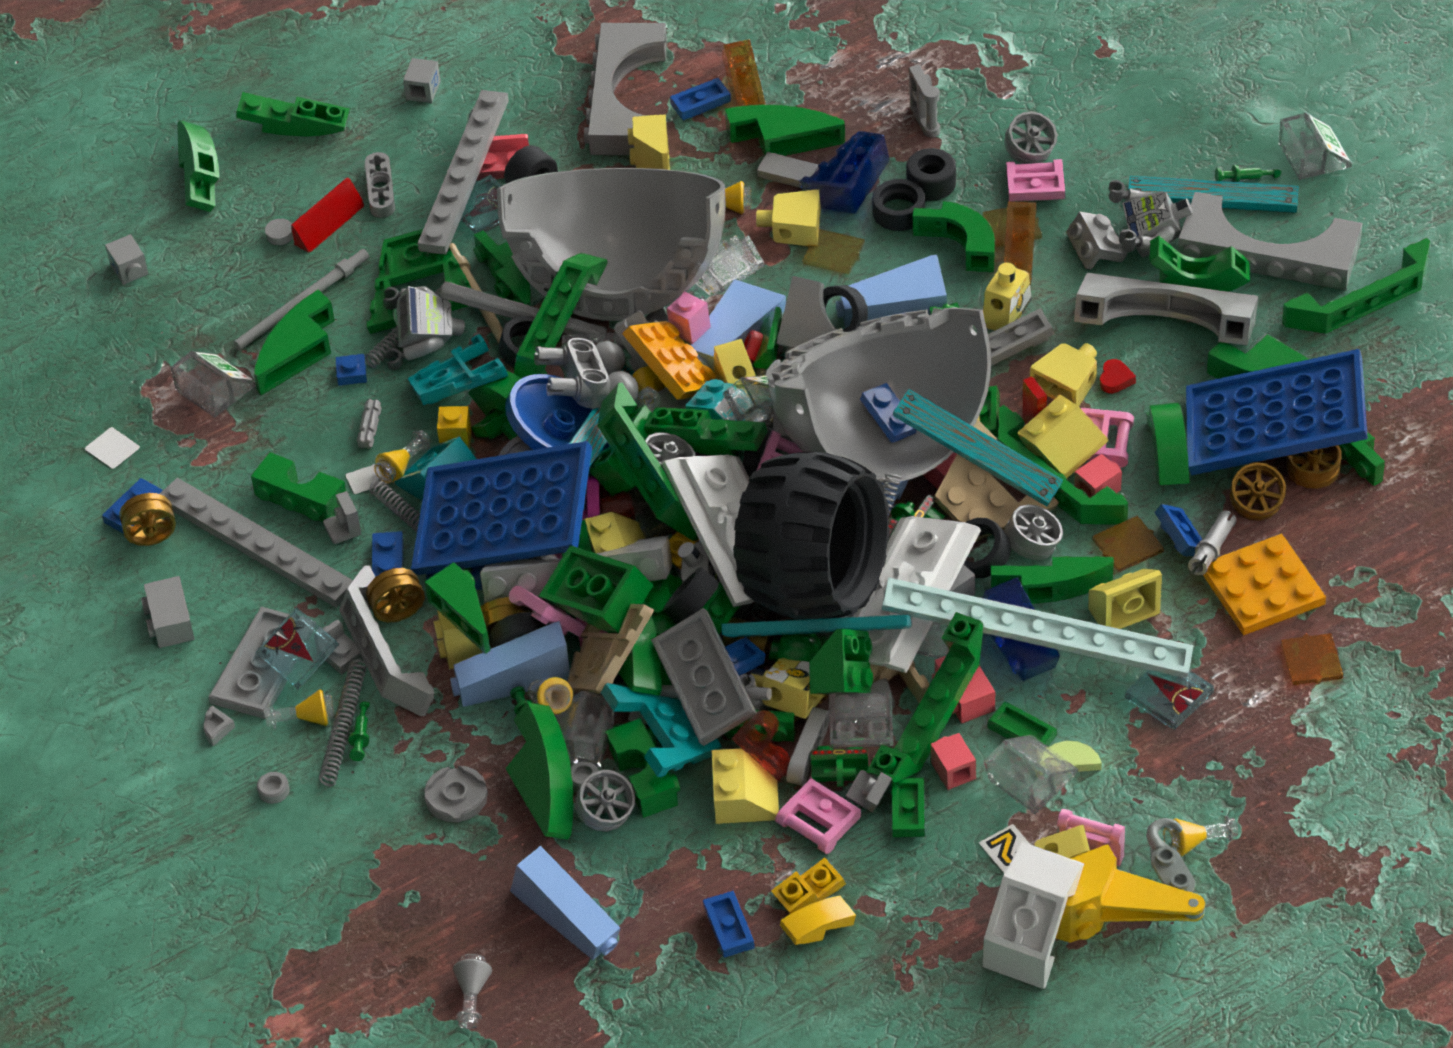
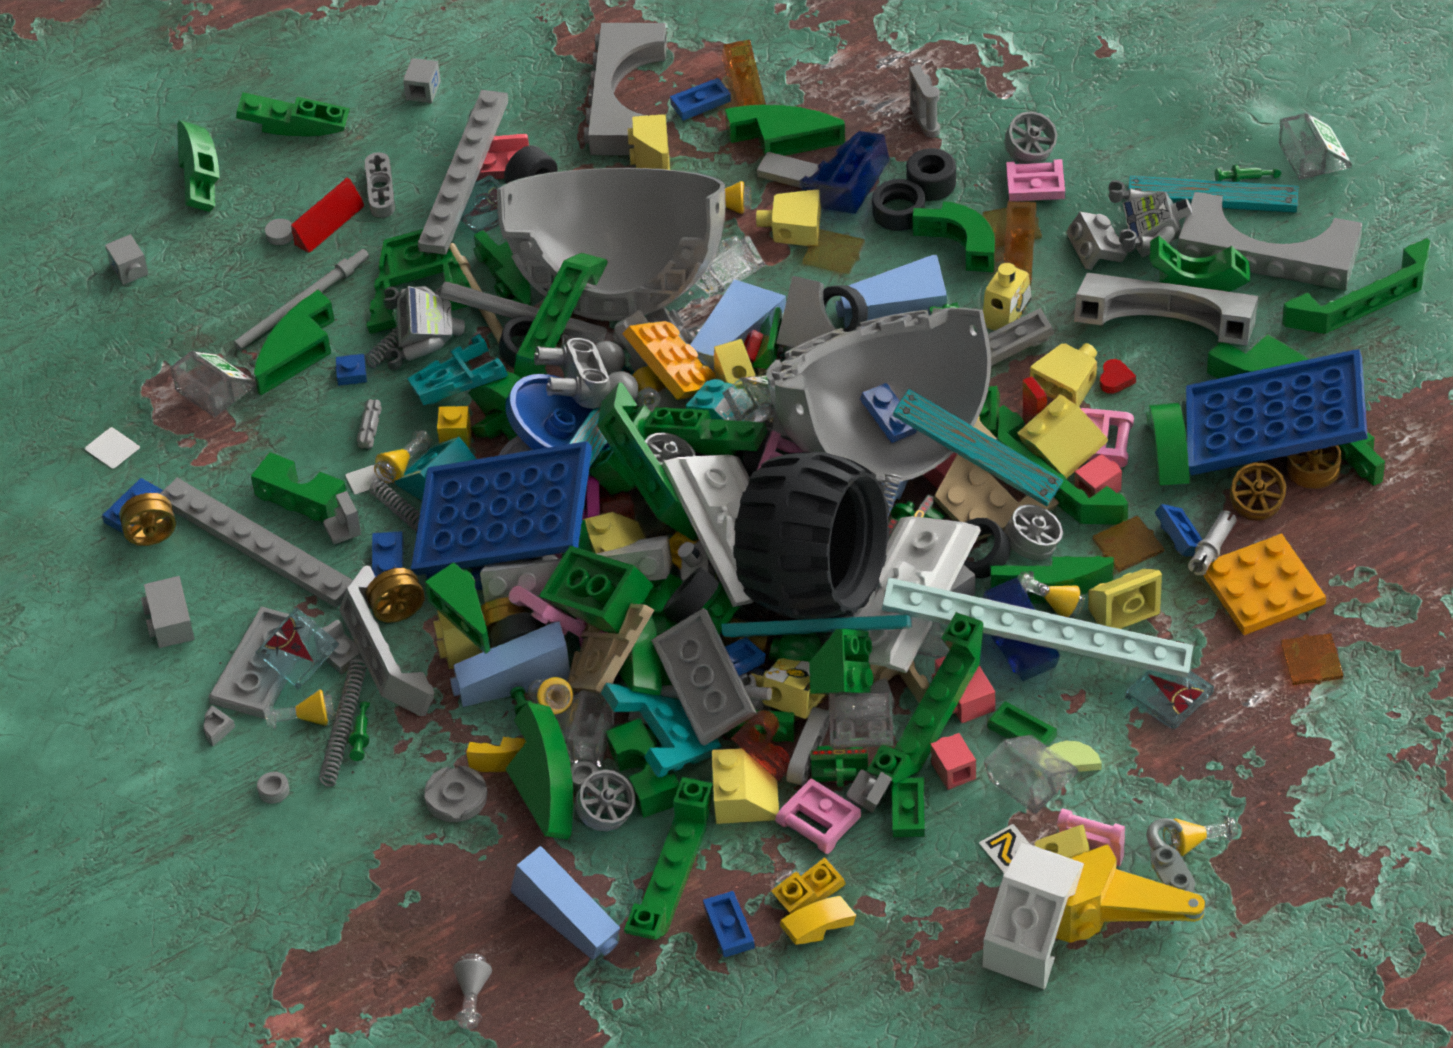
bright pink brick [666,292,711,344] -> none
none -> yellow slope [466,737,526,772]
none -> green slope [624,777,713,940]
none -> piece [1015,571,1085,618]

